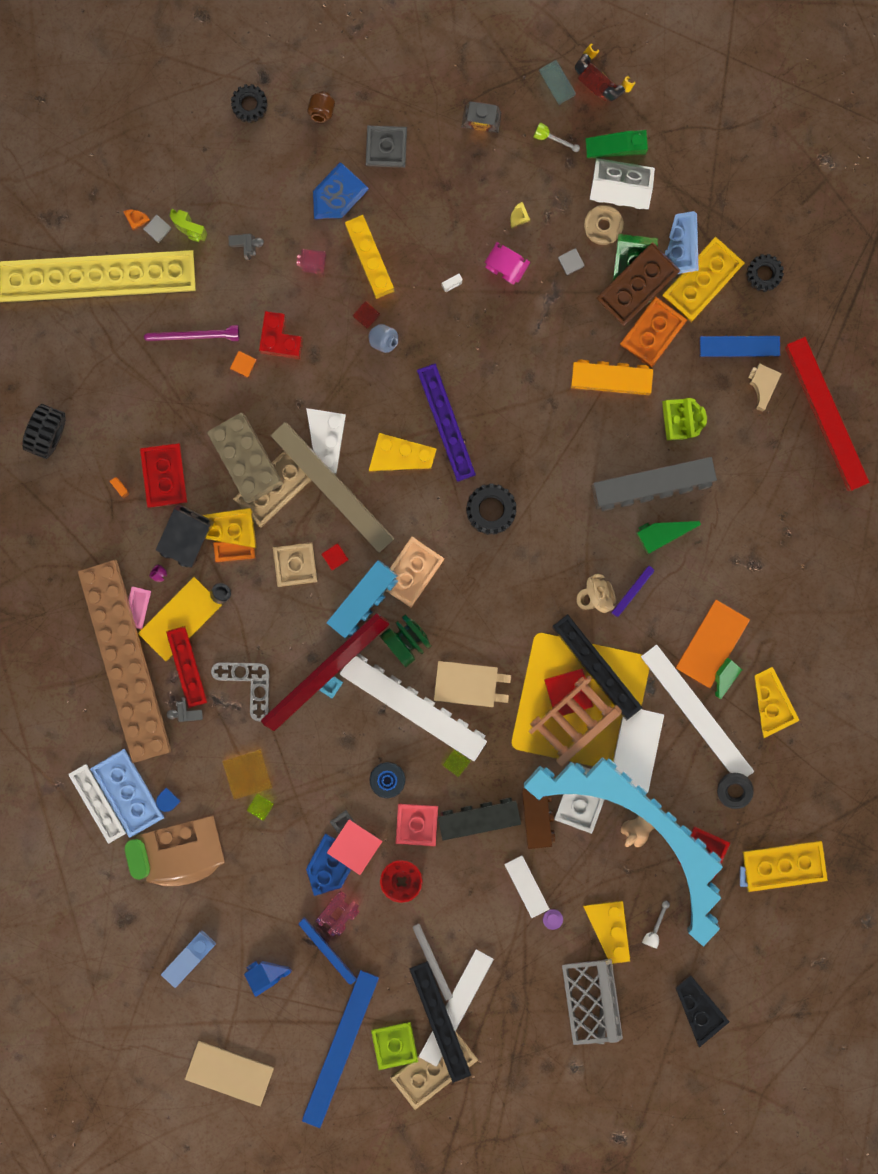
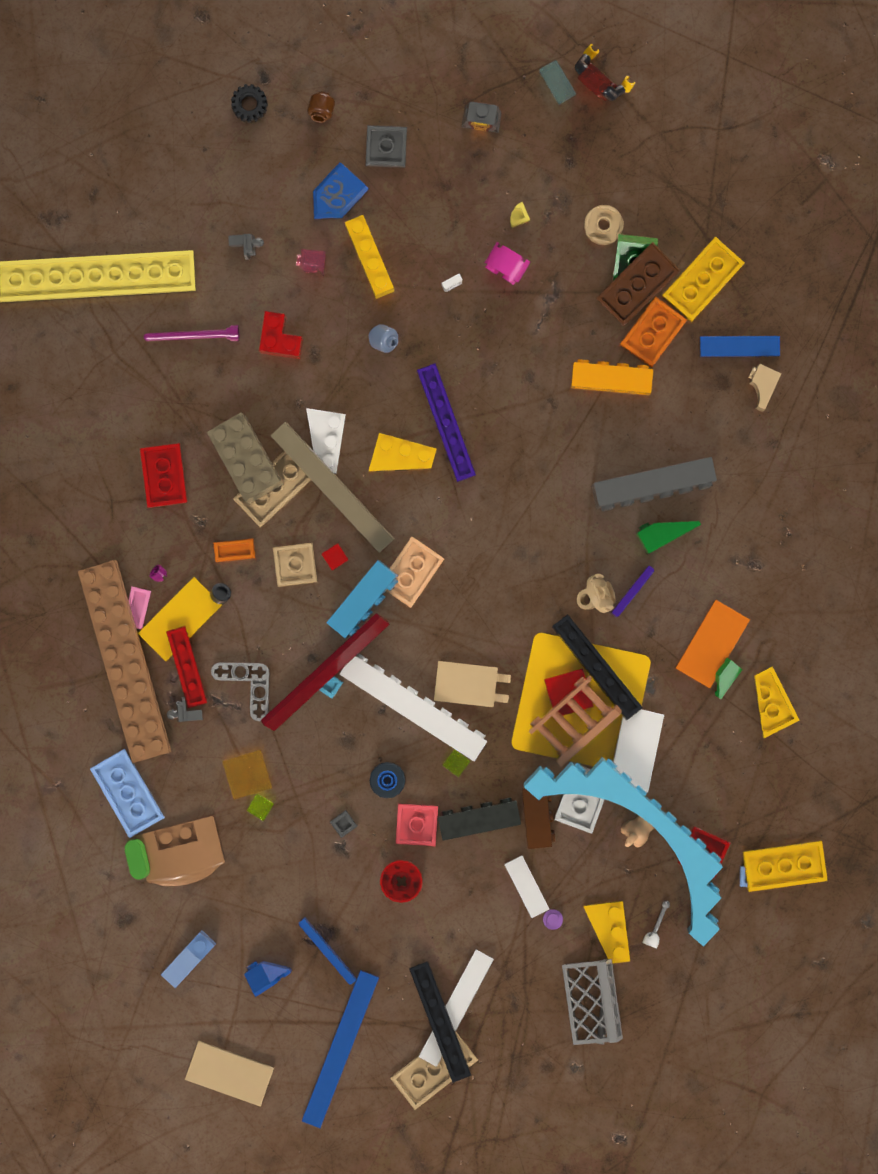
black tyre [22,404,66,459] -> none
white plate [68,764,126,844] -> none
orange tile [110,477,130,498] -> none
orange tile [123,209,150,230] -> none
light grey tile [144,214,172,243] -> none
black panel [156,504,214,568] -> none
blue tile [156,787,181,812] -> none
lime slope [169,209,207,242] -> none
yellow wing [202,508,257,548] -> none
orange tile [230,351,257,378] -> none
blue tile [306,834,351,896] -> none
clear pink brick [315,890,360,937] -> none
coral tile [327,819,382,875] -> none
clear red tile [352,301,380,330] -> none
lime tile [371,1022,419,1070] -> none
dark green wheel [380,614,432,668] -> none
light grey bar [412,924,453,1001] -> none
black tyre [466,484,517,535] -> none
hinge [533,123,580,152] -> none
light grey tile [558,248,585,275] -> none
green slope [585,130,648,159] -> none
white slope [590,158,655,209] -> none
white tile [641,644,754,777] -> none
lime slope [662,398,707,441] -> none
light blue wing [665,211,699,274] -> none
black wing [675,975,730,1048] -> none
black tyre [717,773,754,809] -> none
black tyre [746,254,784,292] -> none
red tile [785,337,870,491] -> none

